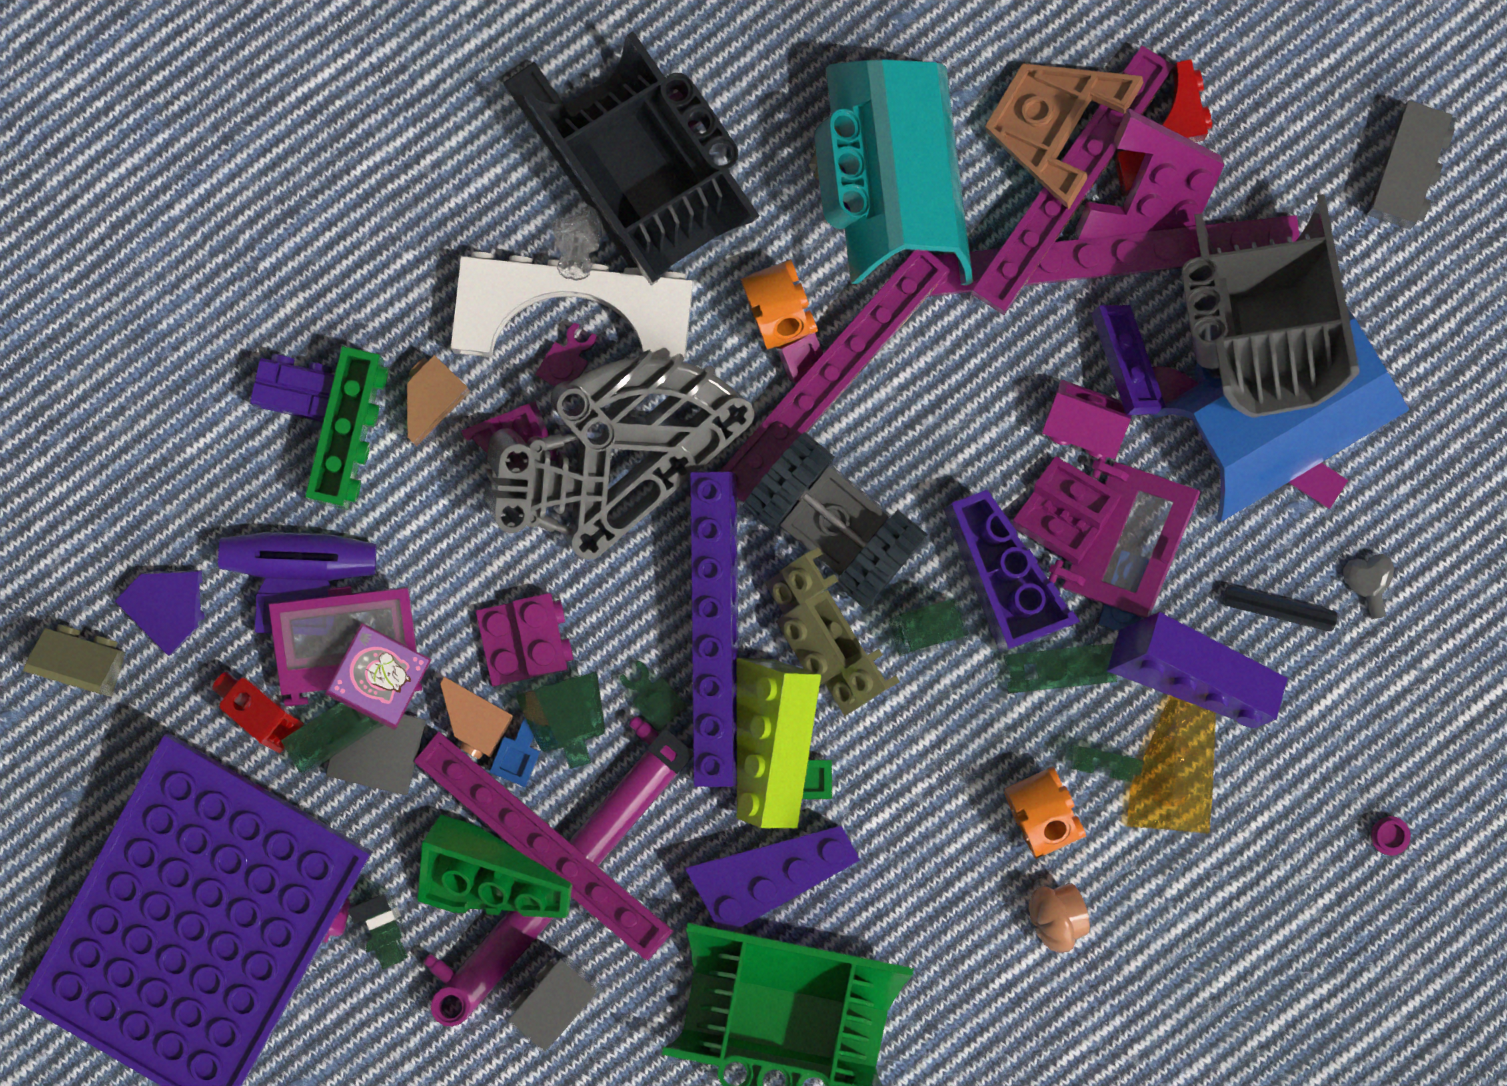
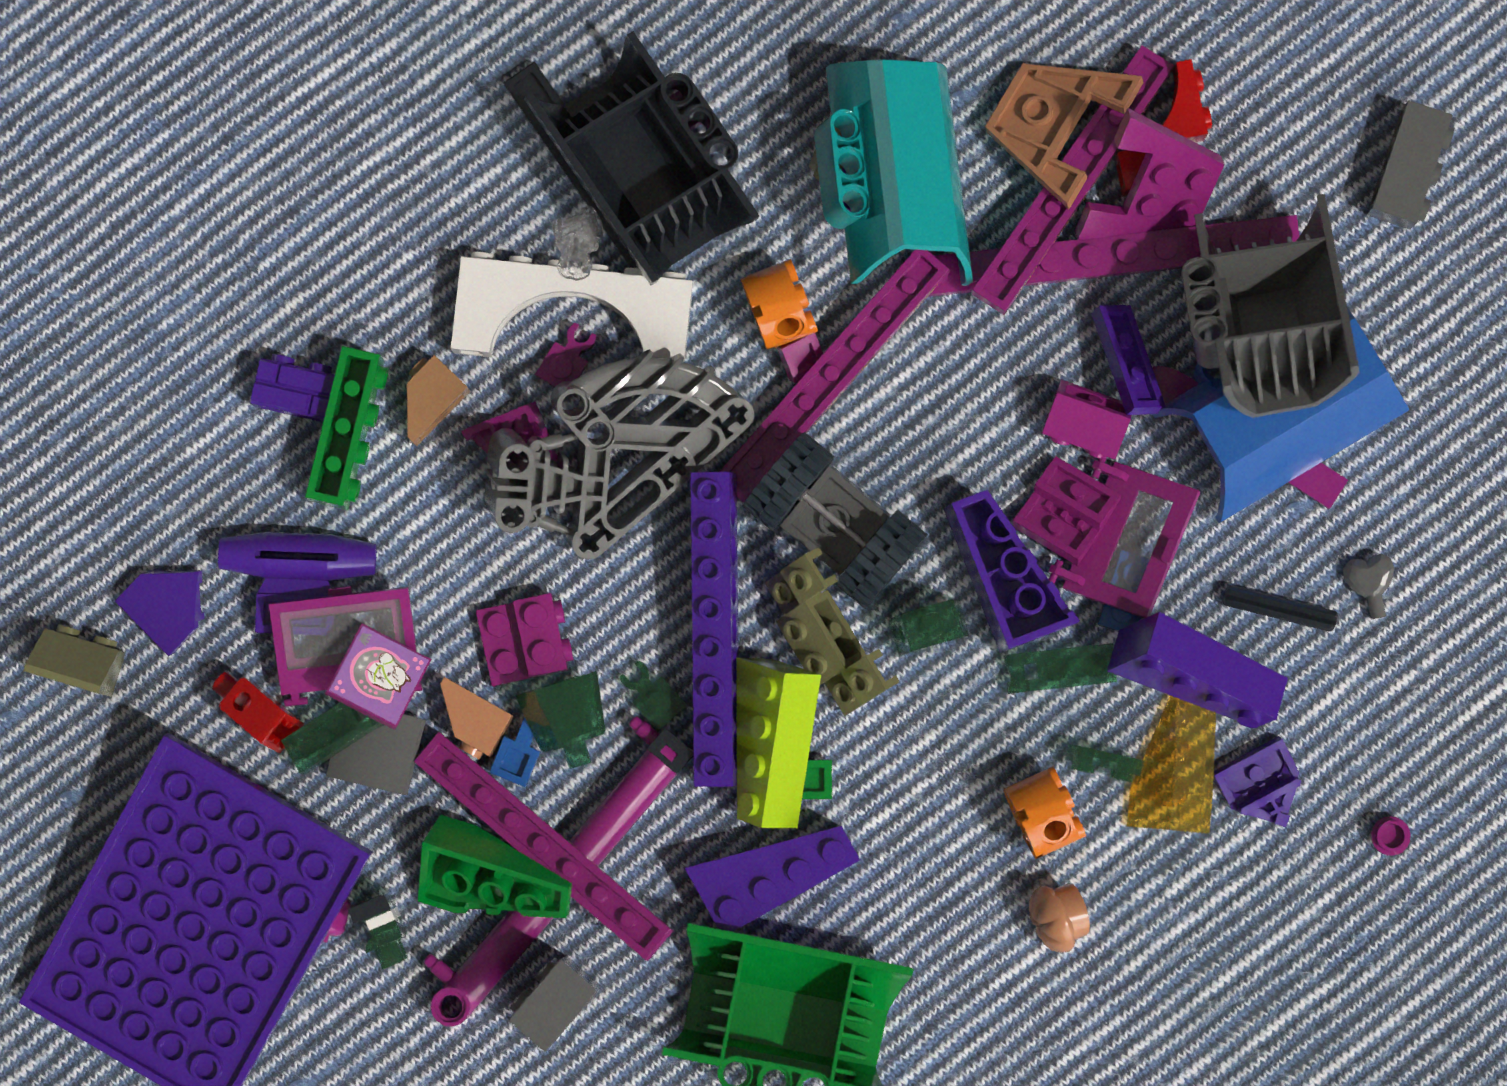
none -> dark purple slope [1211,736,1302,827]

